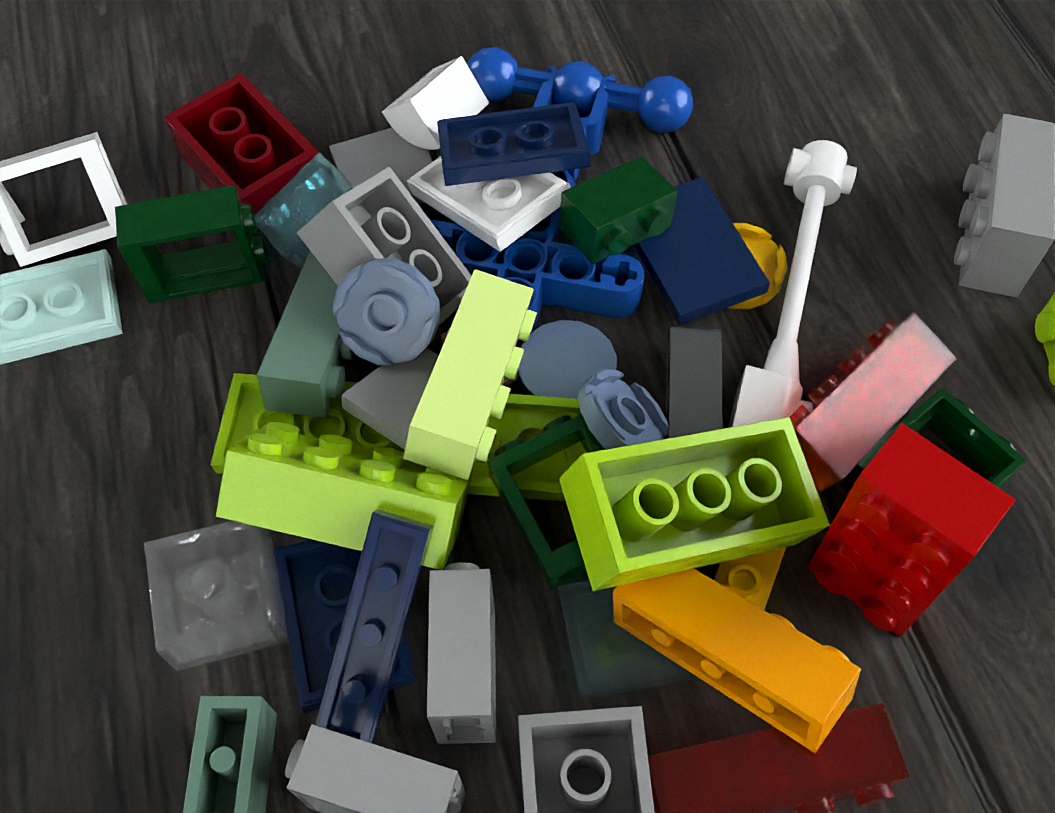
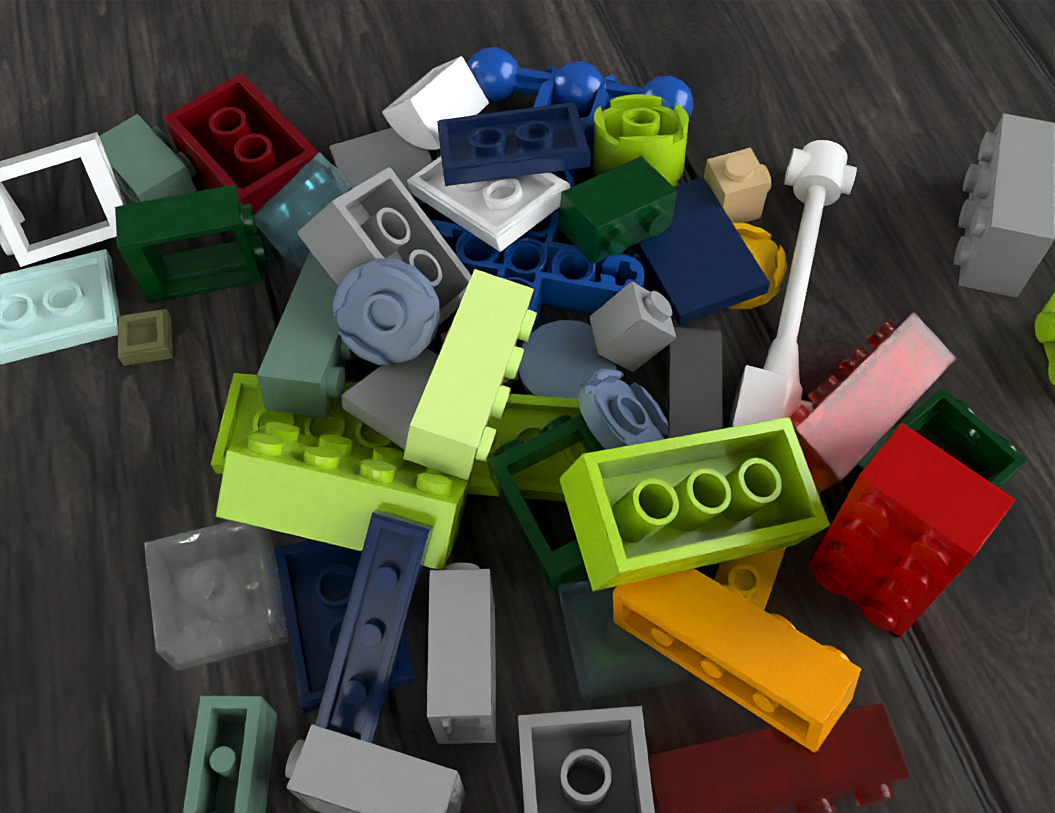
none -> sand green brick [99,114,197,203]
none -> olive tile [118,309,173,366]
none -> light grey brick [590,281,676,372]
none -> lime brick [592,94,689,187]
none -> tan brick [704,148,771,223]

